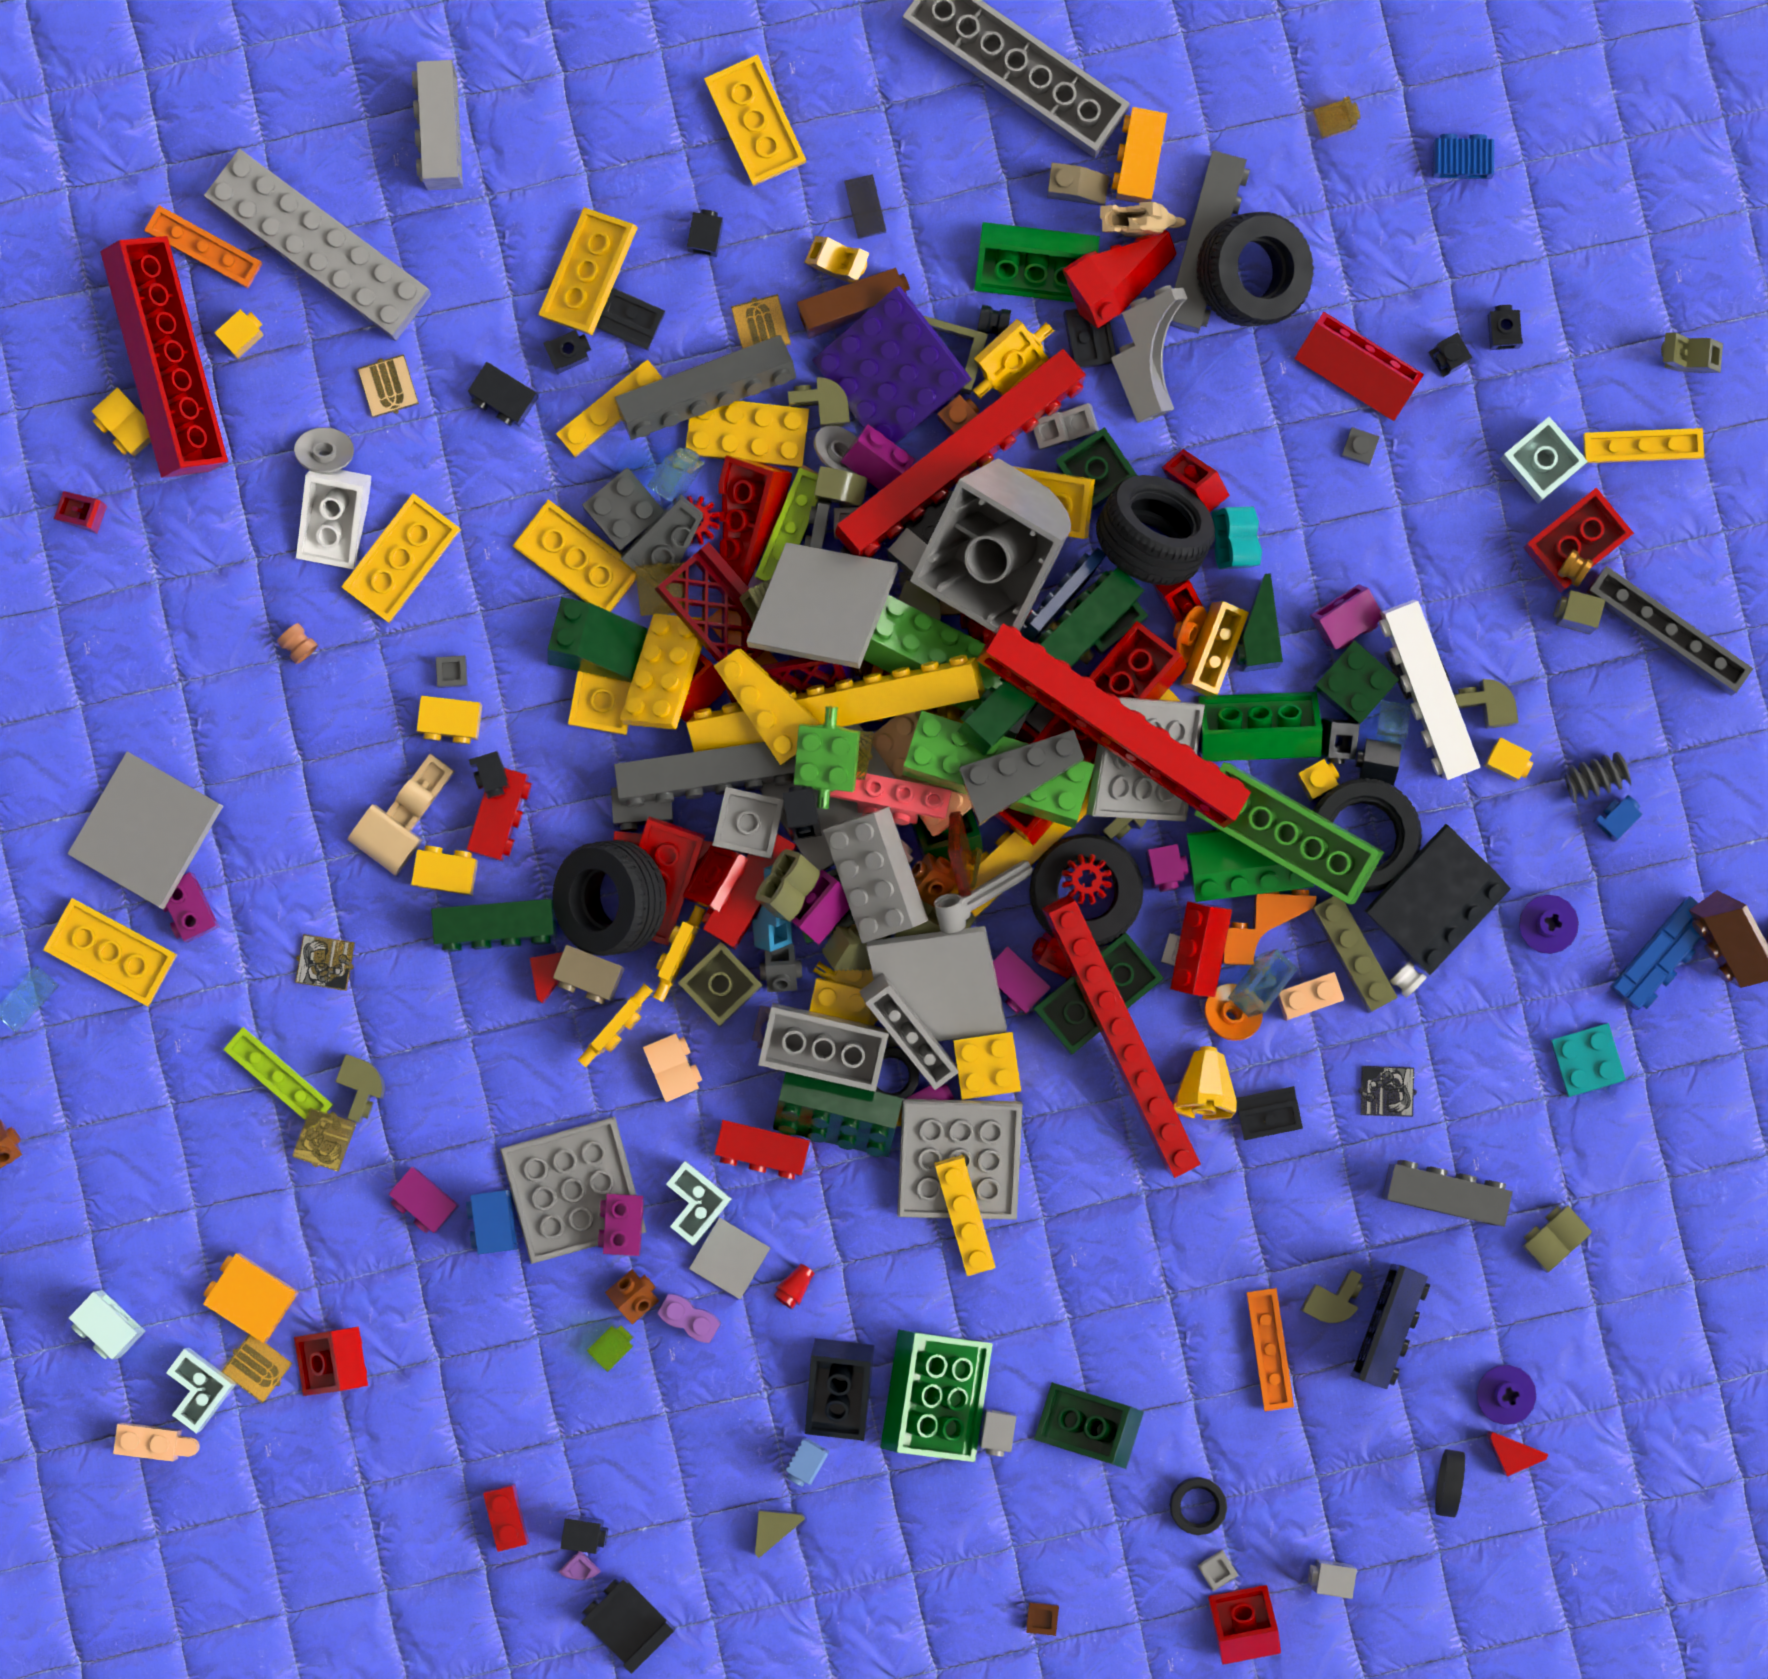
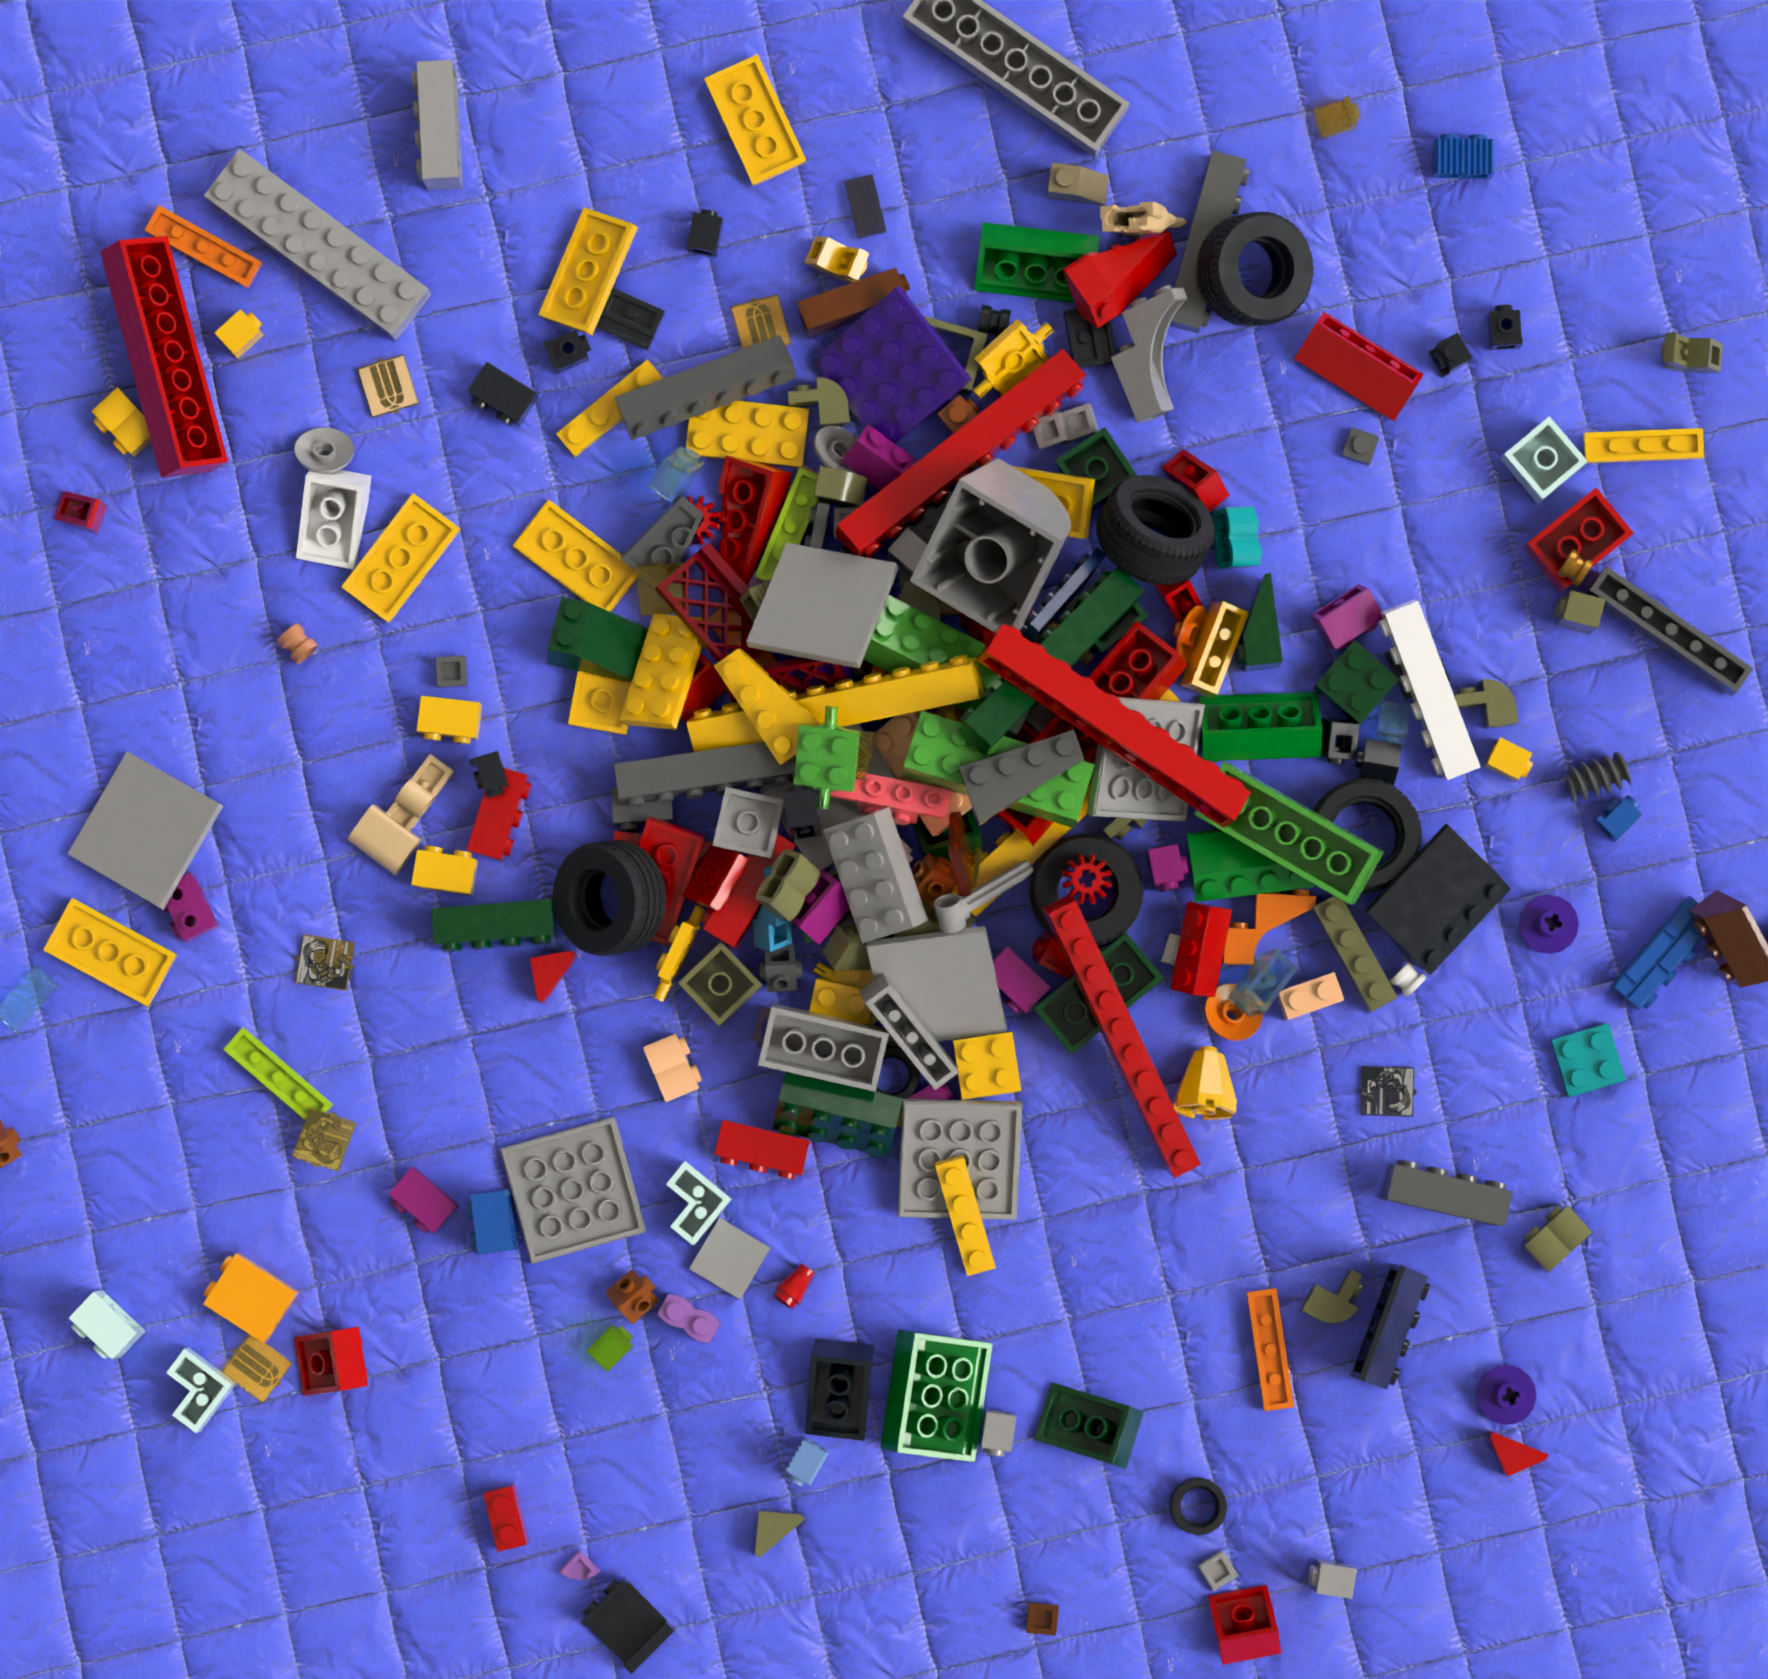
light nougat brick [113,1422,200,1462] -> none
olive brick [335,1054,385,1123] -> none
dark tan brick [553,945,625,1005] -> none
black brick [560,1515,608,1554] -> none
yellow plate [577,983,653,1068] -> none
dark grey brick [582,467,664,554] -> none
magenta brick [598,1194,644,1256] -> none
light orange brick [1112,107,1167,203] -> none
black plate [1236,1086,1303,1141] -> none
yellow brick [1296,759,1340,802] -> none
black tyre [1435,1449,1465,1518] -> none

